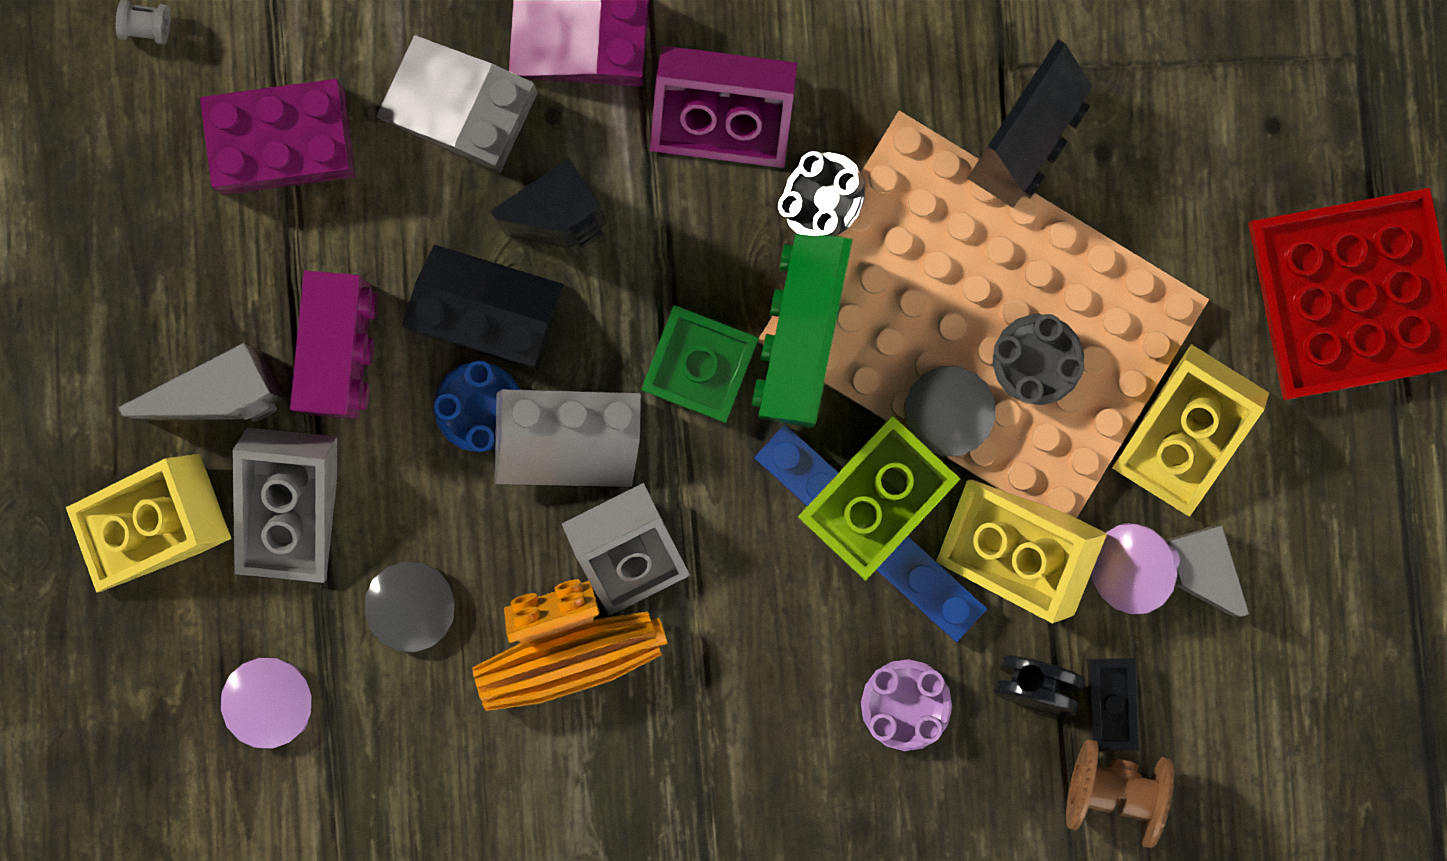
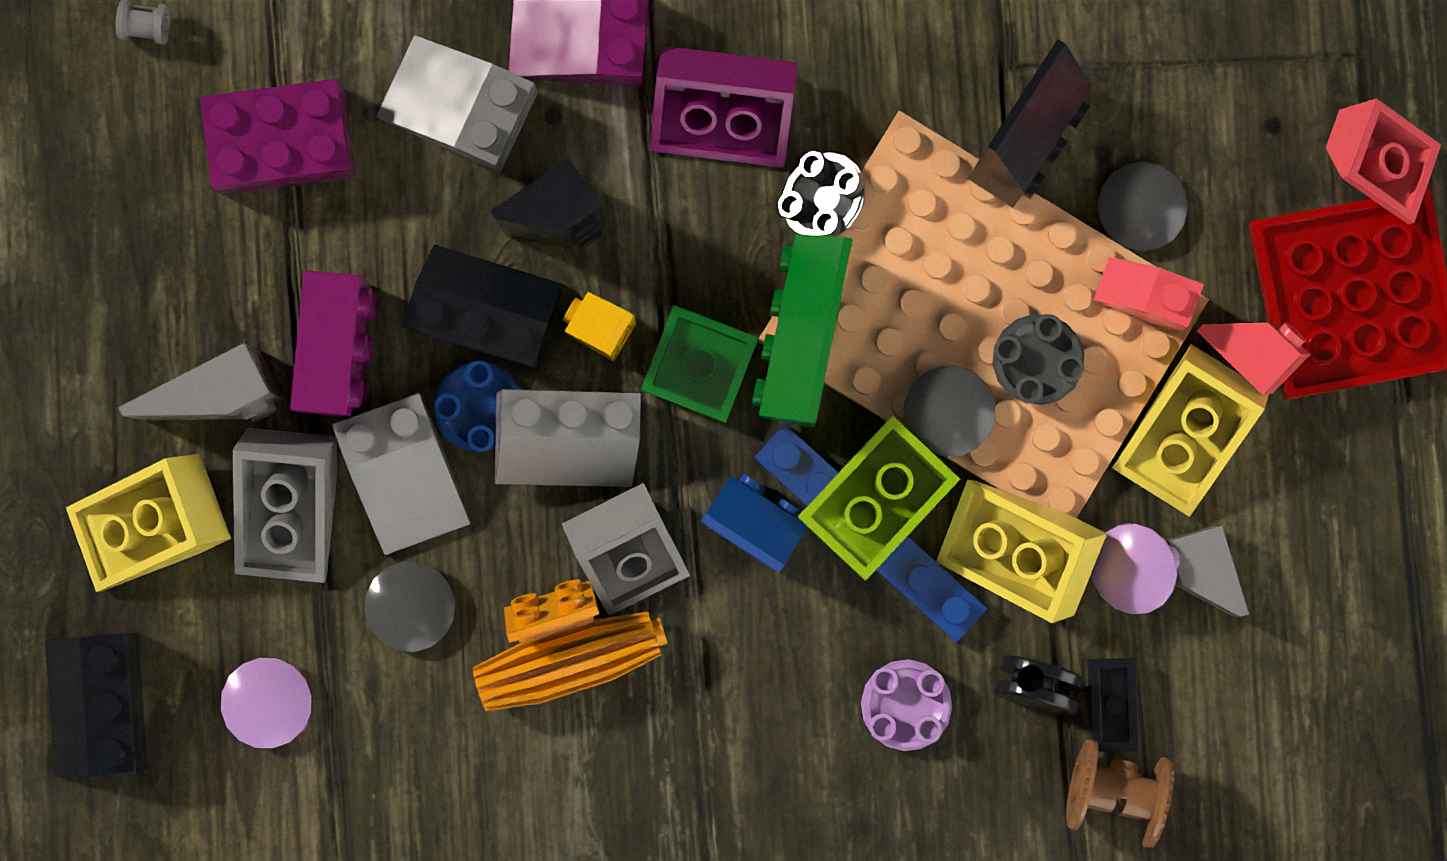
none -> black slope [45,632,148,777]
none -> light grey slope [332,393,471,555]
none -> yellow slope [563,292,637,362]
none -> blue slope [700,474,807,573]
none -> coral slope [1093,257,1204,333]
none -> dark grey dish [1097,162,1188,252]
none -> coral slope [1197,322,1310,395]
none -> coral slope [1326,98,1441,224]

